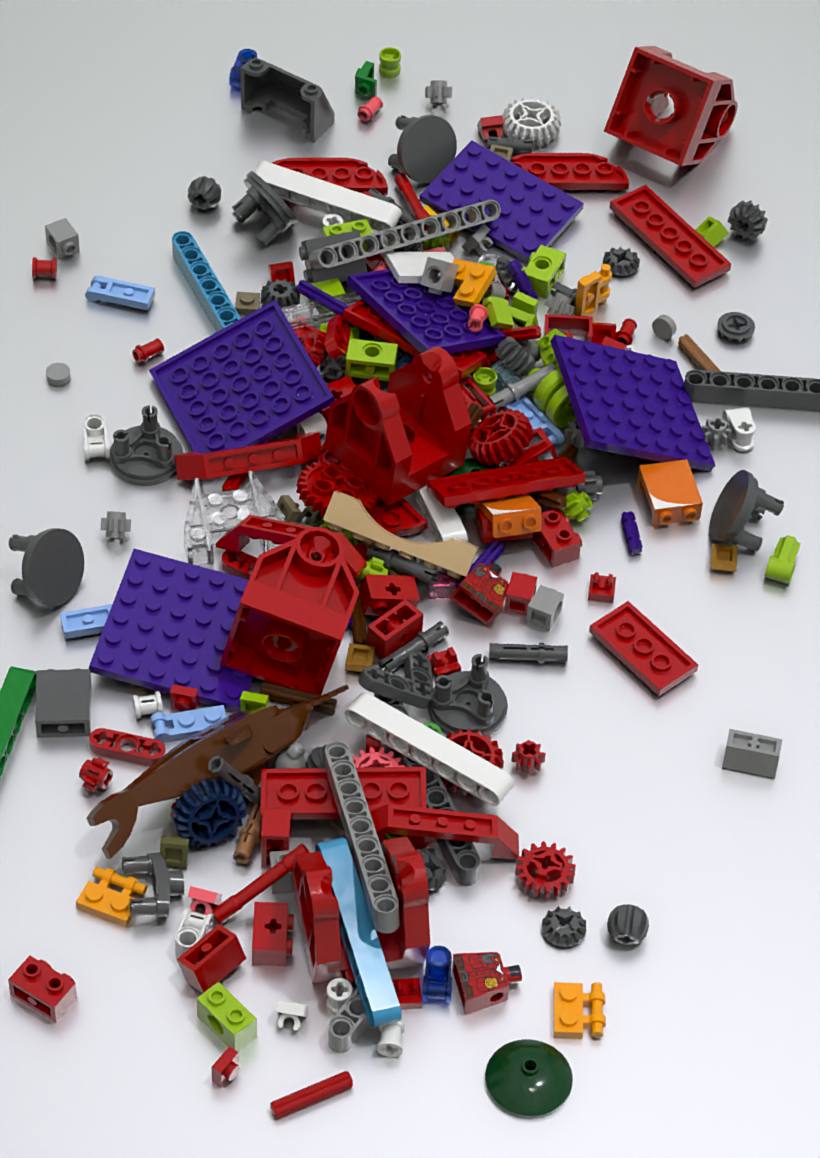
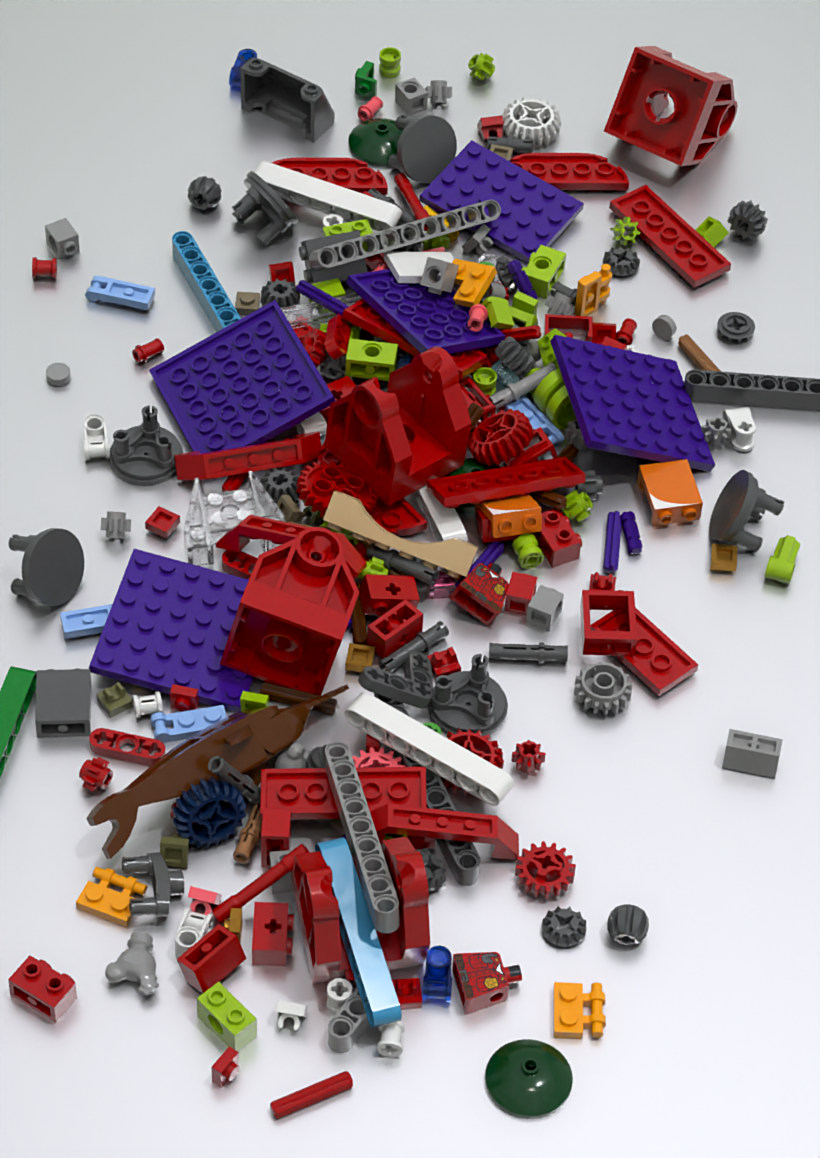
none -> olive tile [96,682,133,718]
none -> light grey animal [105,932,159,996]
none -> red plate [145,506,180,539]
none -> pearl gold plate [224,908,243,944]
none -> dark grey gear [259,467,300,506]
none -> dark green dish [348,118,403,167]
none -> light grey brick [395,77,428,116]
none -> lime gear [468,53,495,81]
none -> lime wheel [512,534,544,569]
none -> light grey gear [574,662,632,715]
none -> red window [580,590,637,656]
none -> dark purple axle [603,511,622,574]
none -> lime gear [610,217,641,246]

